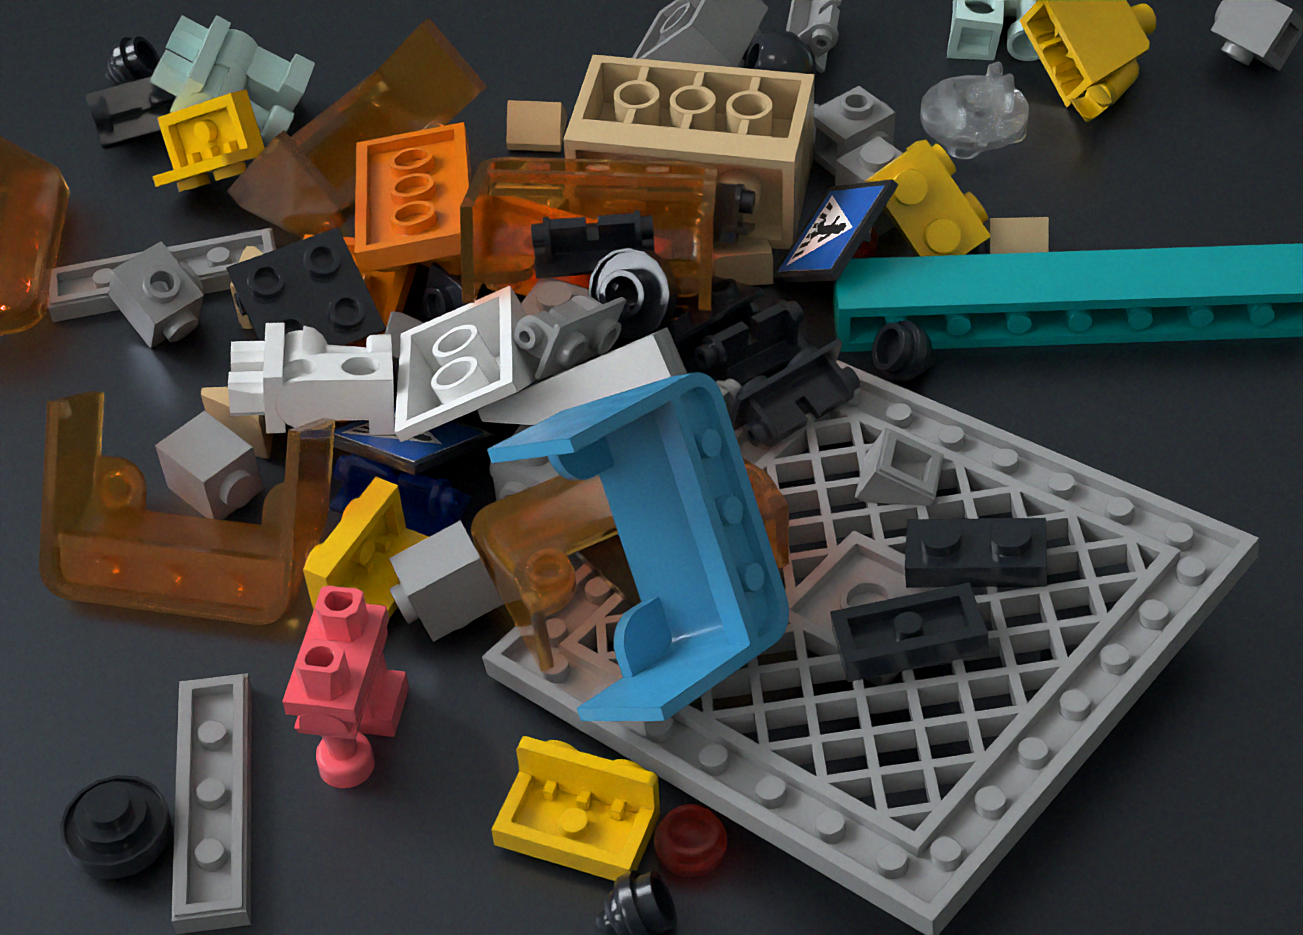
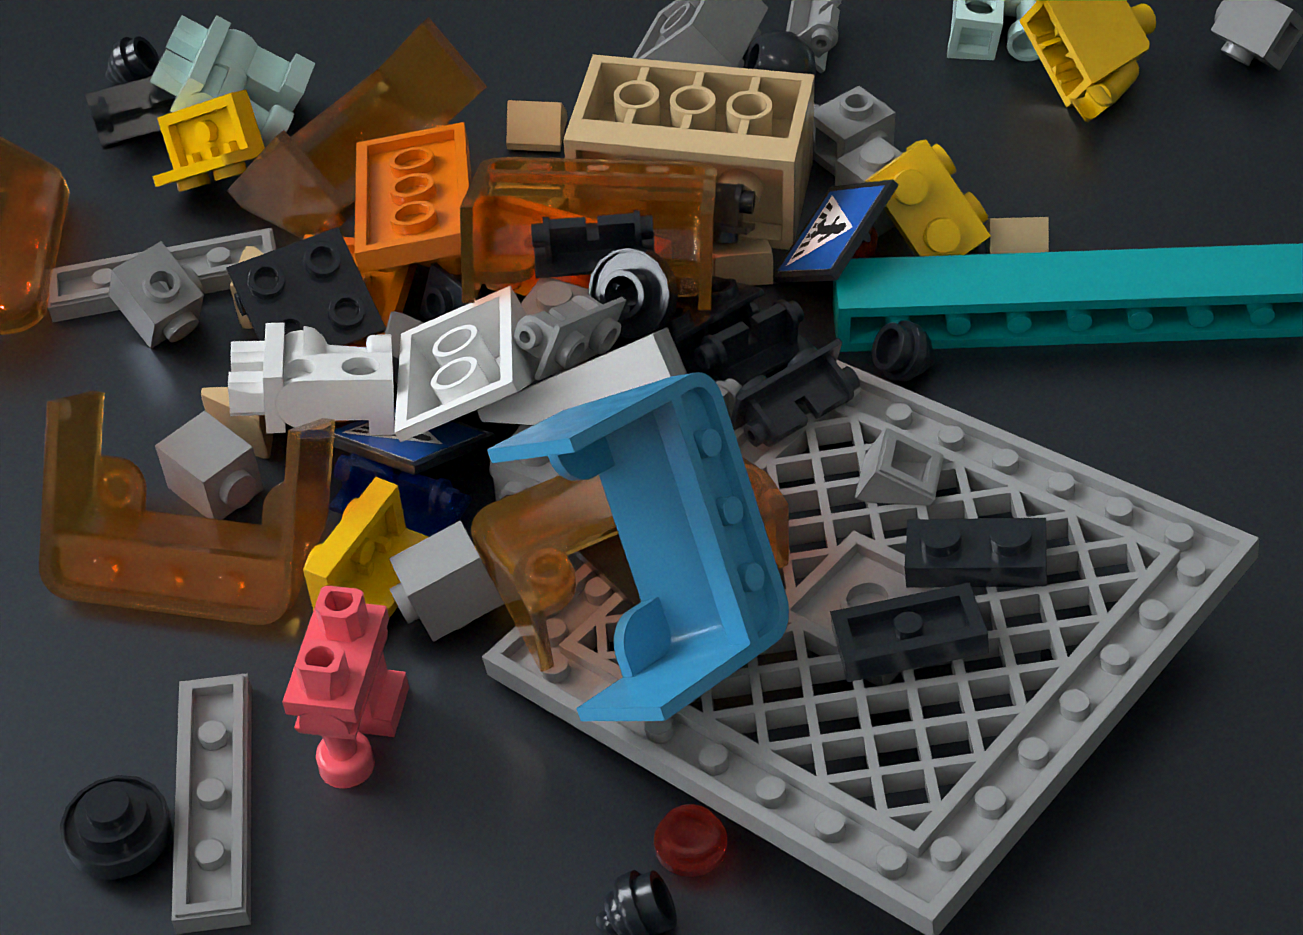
yellow bracket [491,736,660,881] -> none
clear plate [920,61,1029,159] -> none

